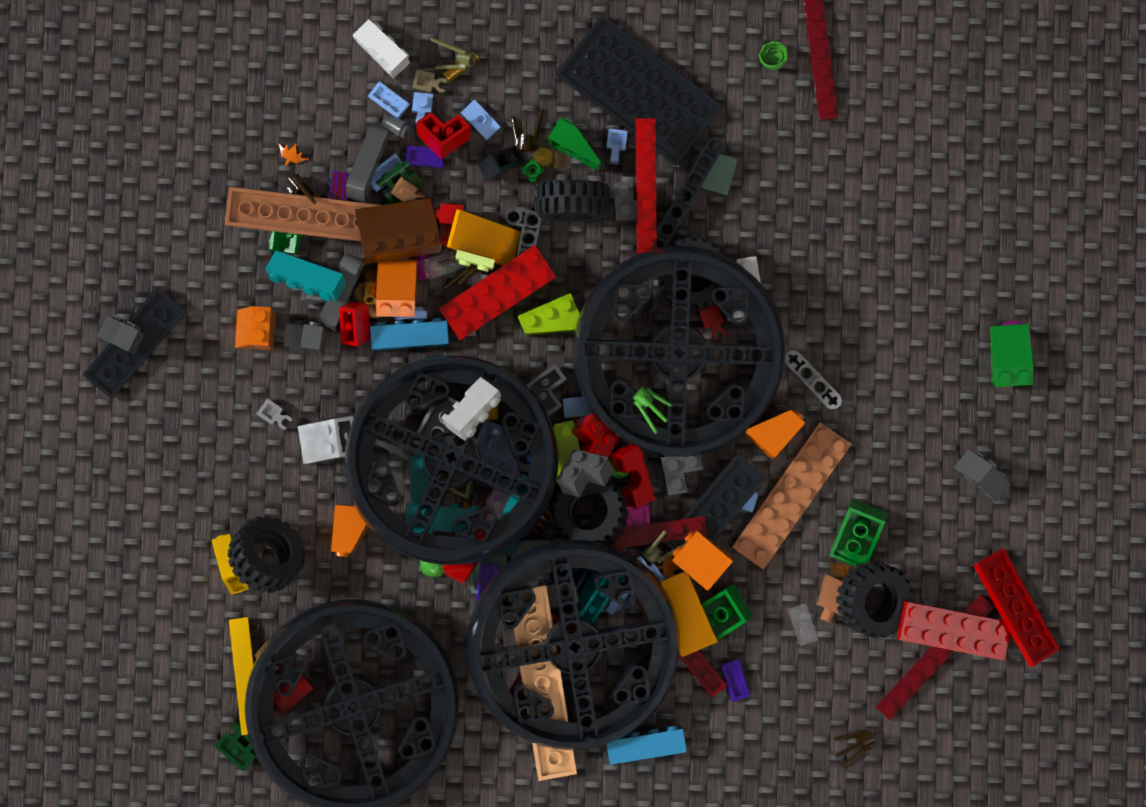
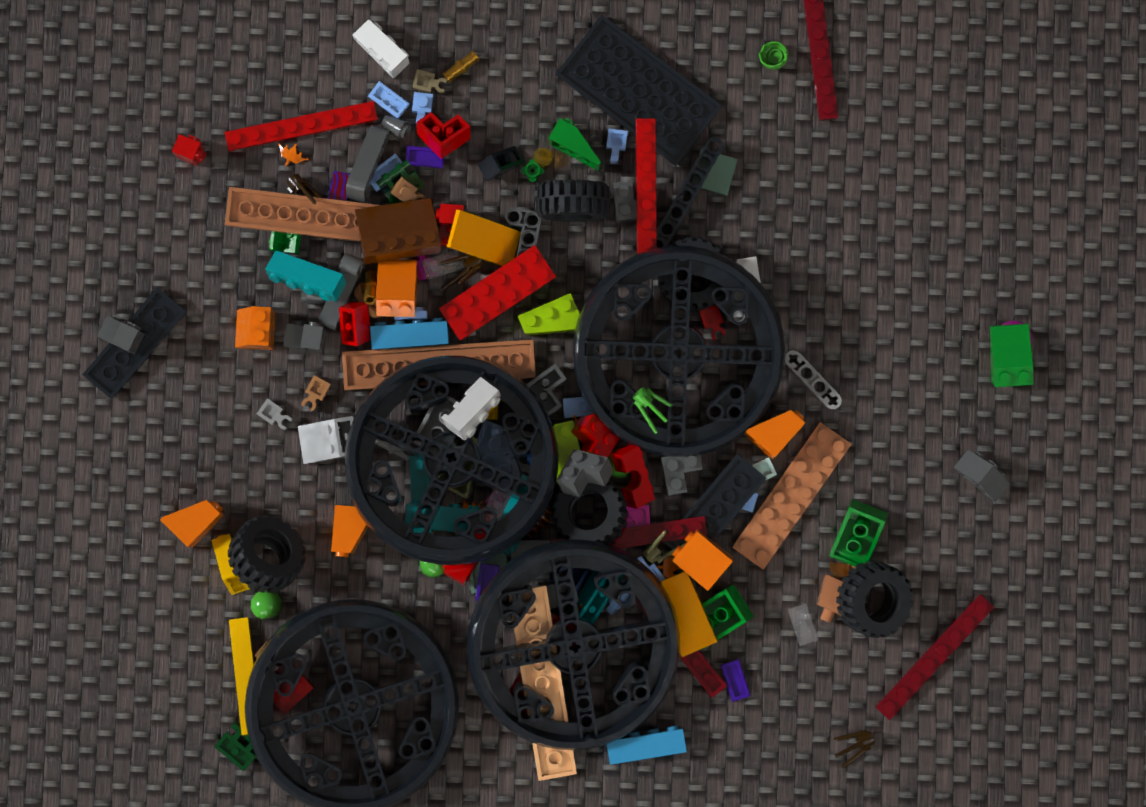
olive plant [431,38,476,70] -> none
yellowish green plate [456,250,495,272] -> none
light blue plate [461,100,501,141] -> none
dark brown plant [511,109,544,151] -> none
red plate [897,601,1010,661] -> none
red plate [973,548,1060,667] -> none
none -> orange slope [160,500,225,548]
none -> red brick [172,134,206,166]
none -> red plate [225,101,378,152]
none -> bright green hair [251,590,282,619]
none -> medium nougat plate [302,375,331,412]
none -> nougat plate [342,340,536,391]
none -> light aqua plate [752,457,777,480]

